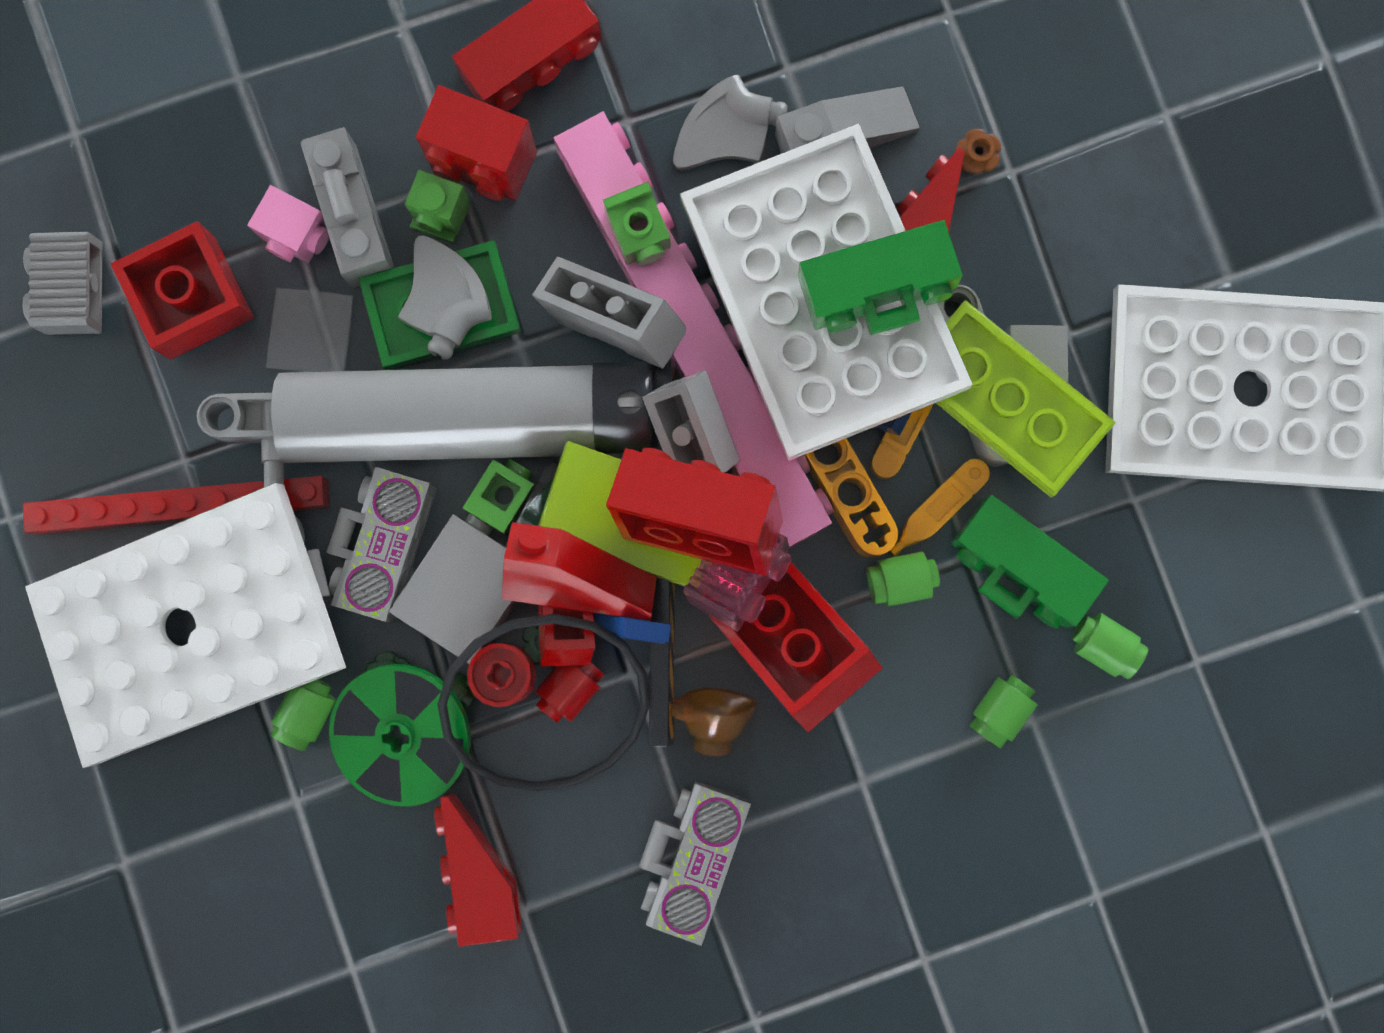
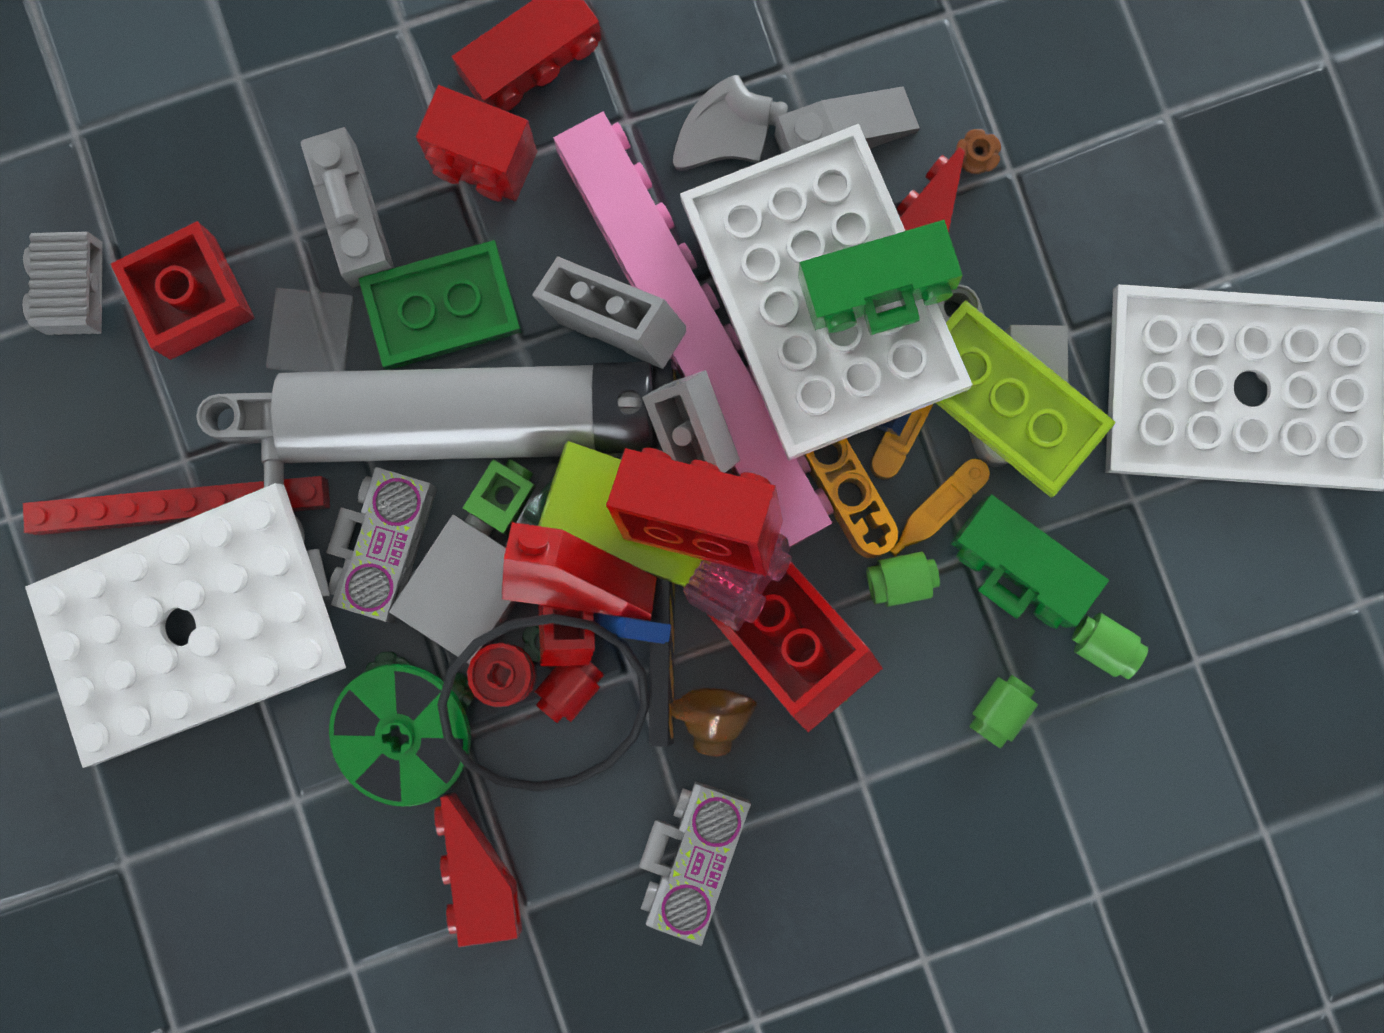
bright pink brick [247,185,329,264] -> none
bright green brick [270,679,336,751] -> none
light grey arm [398,235,492,360] -> none
bright green brick [405,169,471,244] -> none
bright green brick [603,182,671,265] -> none

